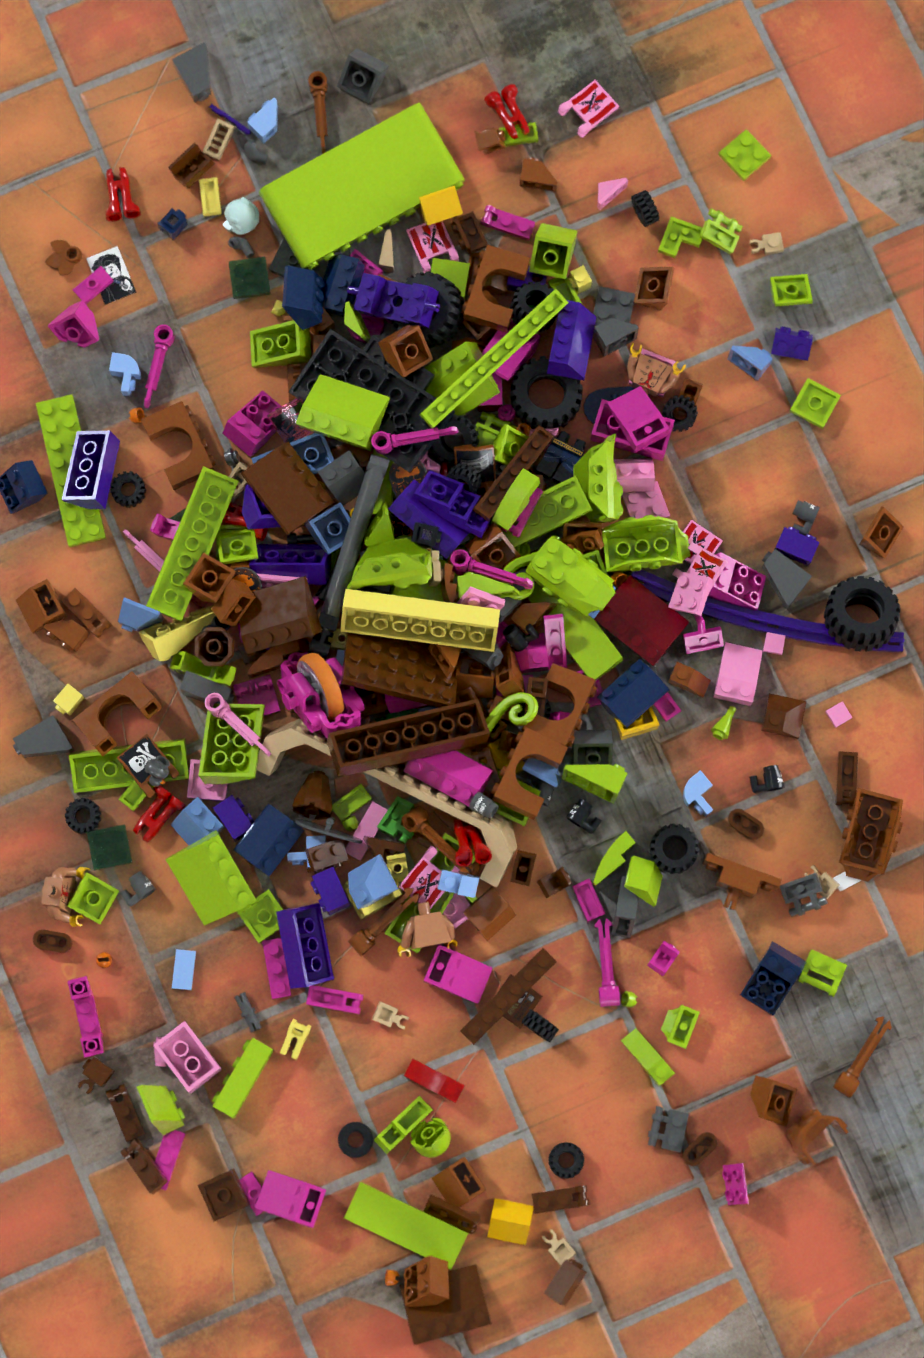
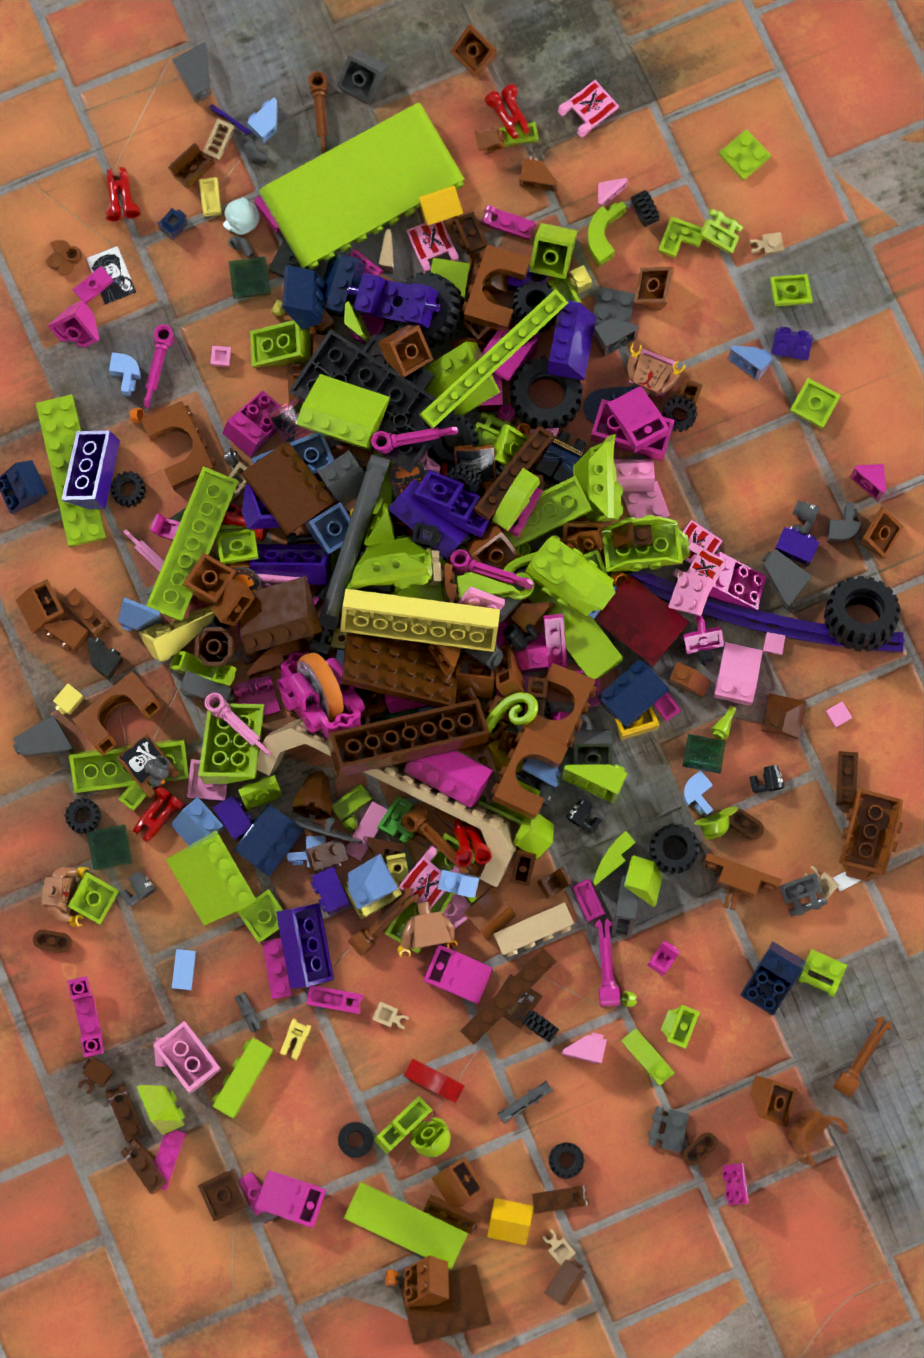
orange hinge [96,952,112,968] -> none
dark grey piece [469,792,498,819] -> none
none -> pearl dark grey slope [87,637,123,679]
none -> bright pink plate [210,346,231,367]
none -> lime plate [239,775,283,811]
none -> dark pink tile [254,196,281,234]
none -> dark orange slope [450,24,496,77]
none -> tan brick [493,902,574,958]
none -> dark grey pin [497,1081,553,1124]
none -> lime slope [513,814,554,859]
none -> bright pink slope [562,1033,607,1065]
none -> lime arch [587,201,627,267]
none -> reddish brown slope [613,522,653,549]
none -> clear green plate [682,734,726,774]
none -> lime piece [694,806,738,840]
none -> black piece [698,649,714,666]
none -> dark grey brick [827,502,861,543]
none -> dark pink slope [849,464,886,502]

